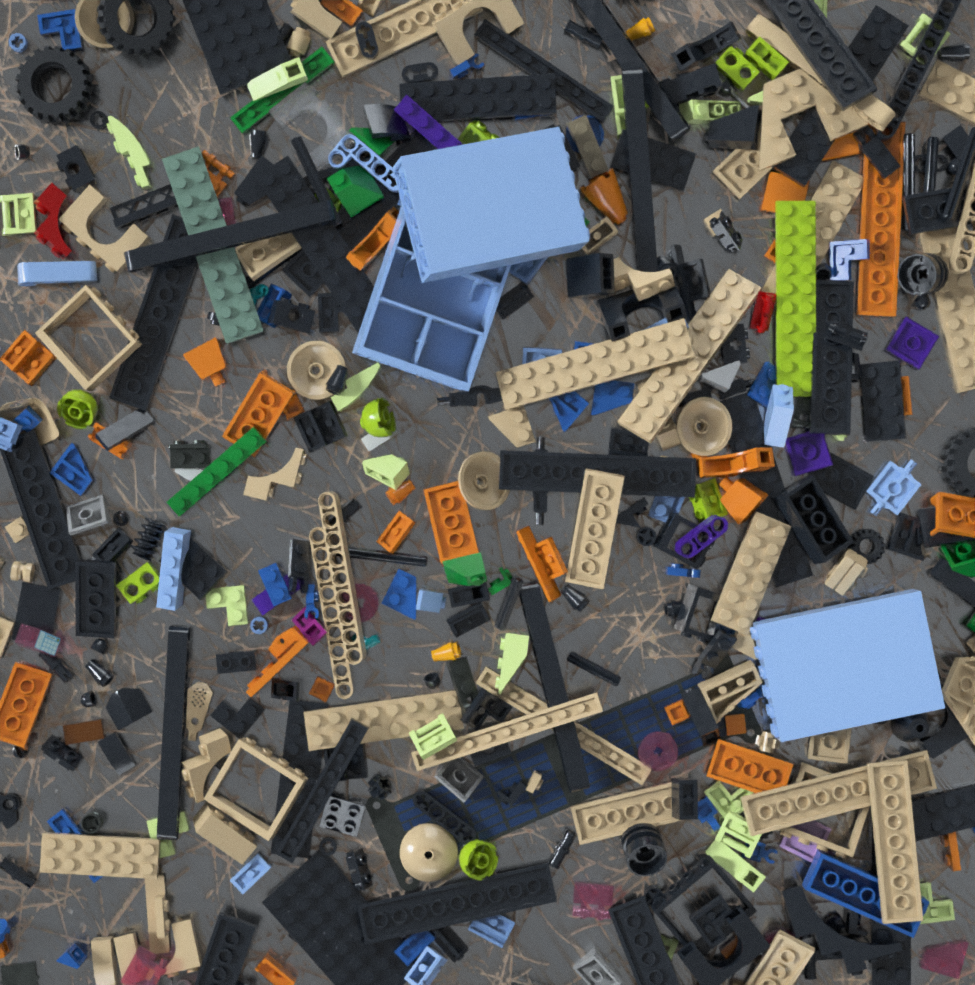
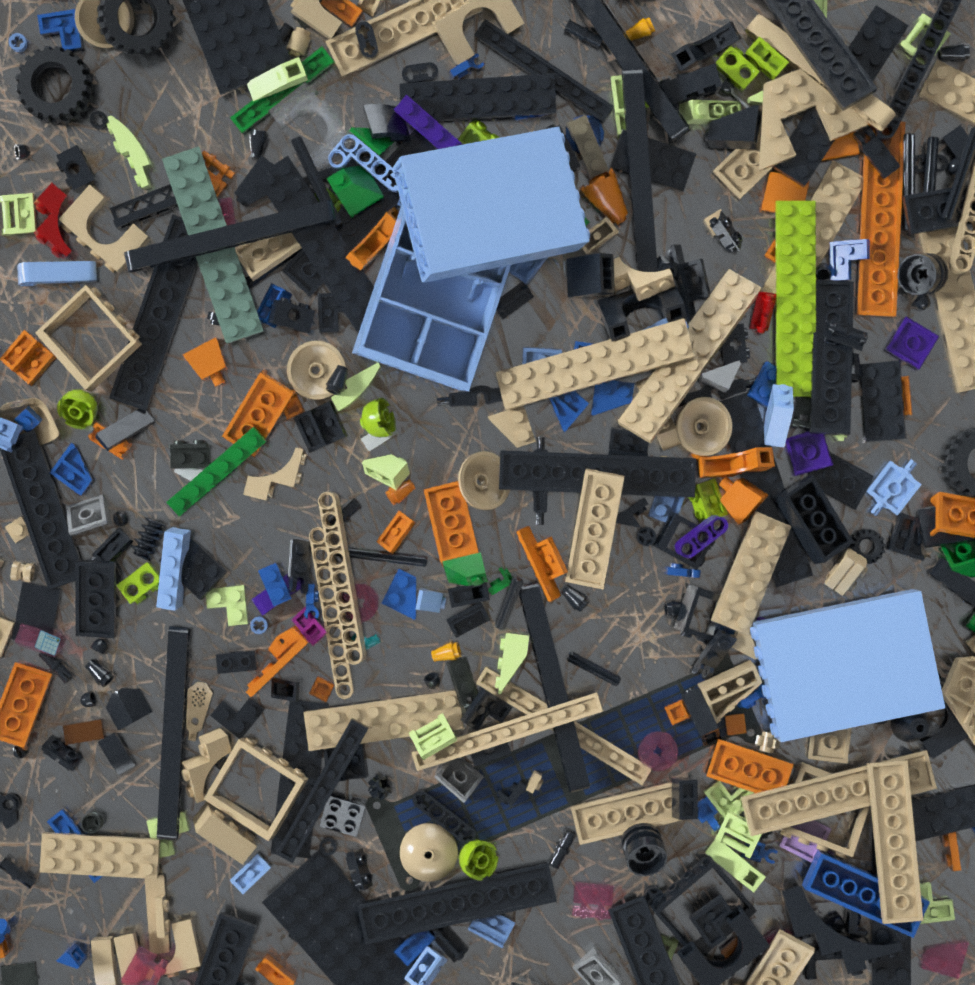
teal arm [250,284,269,307] -> none

